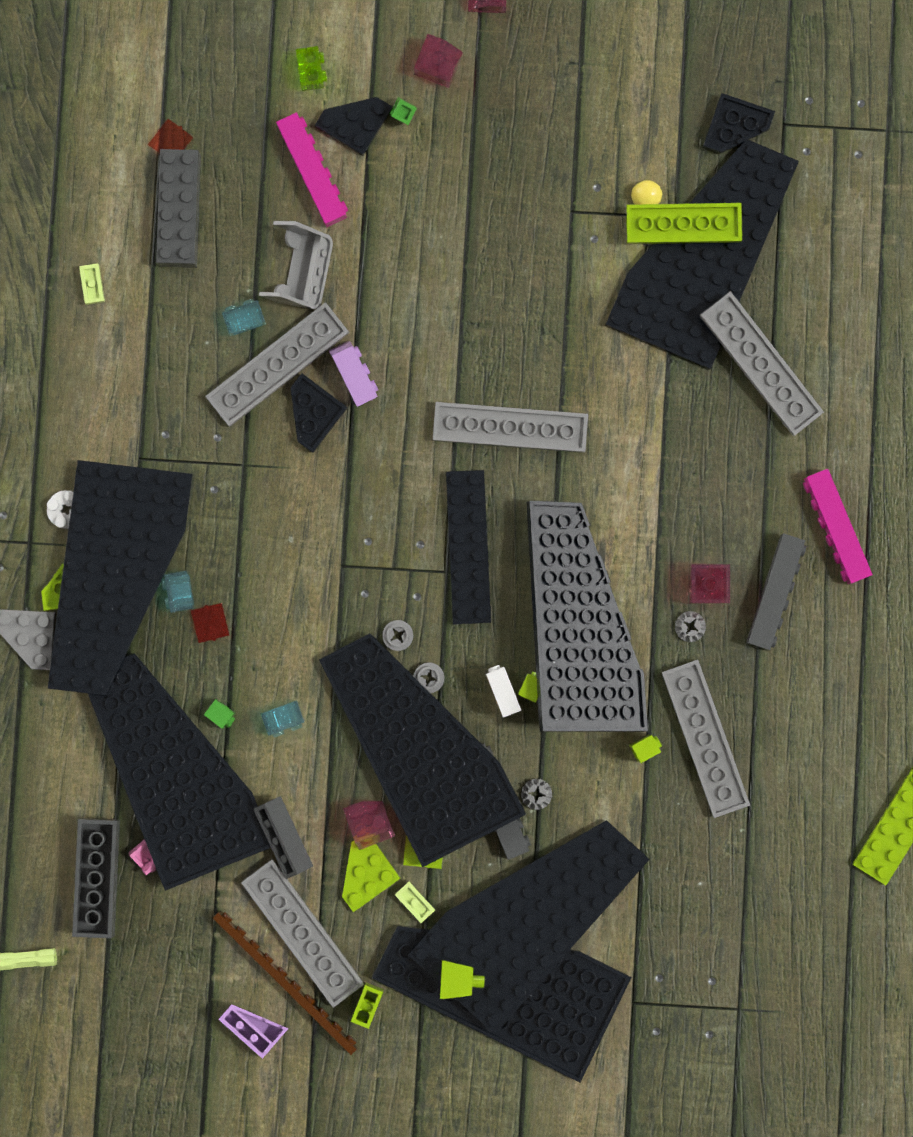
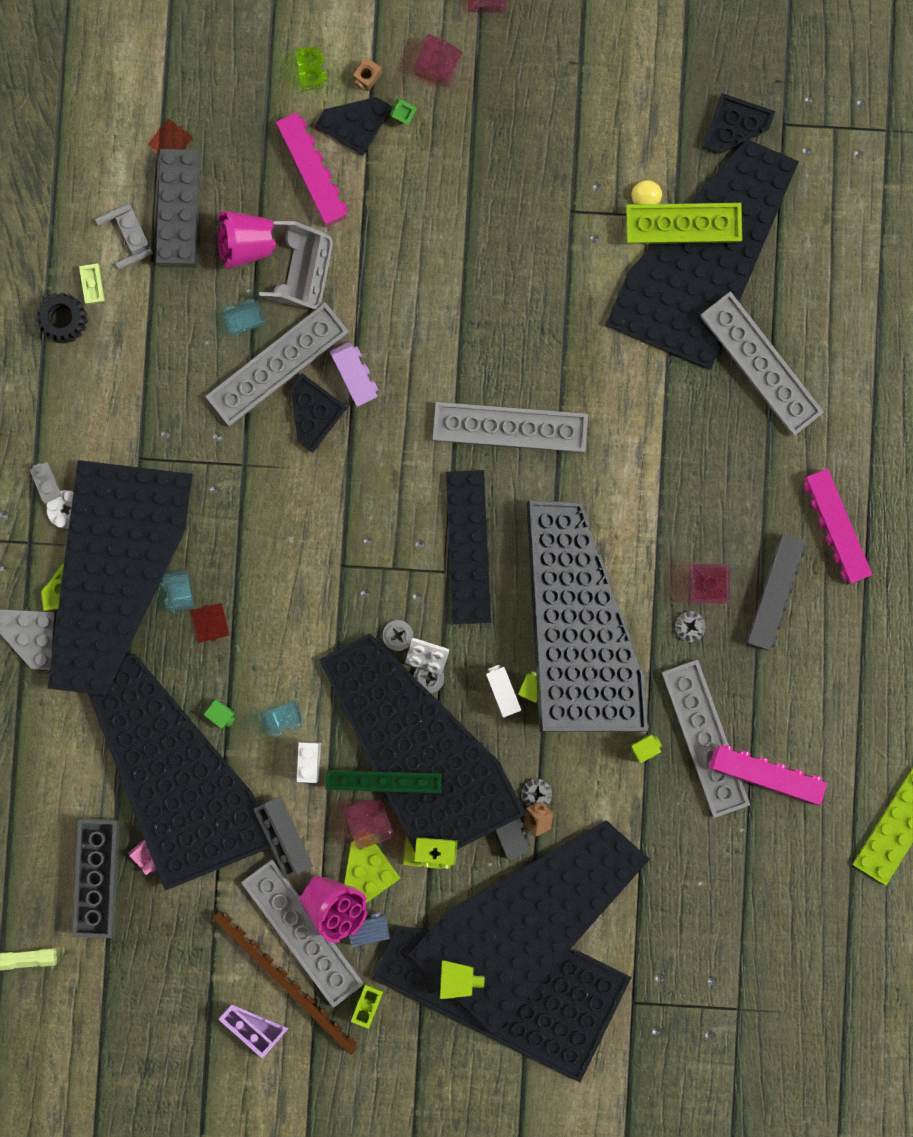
yellowish green plate [395,881,435,923] -> none
none -> light grey plate [30,462,62,504]
none -> black tyre [36,292,88,343]
none -> light grey plate [95,203,153,270]
none -> dark pink cone [217,211,276,269]
none -> white brick [297,742,321,783]
none -> dark pink cone [299,876,368,943]
none -> dark green plate [325,770,442,793]
none -> sand blue brick [349,912,390,947]
none -> medium nougat brick [353,57,382,91]
none -> white bracket [405,638,449,674]
none -> lime brick [415,837,457,868]
none -> medium nougat brick [523,802,553,837]
none -> dark pink brick [708,744,827,805]

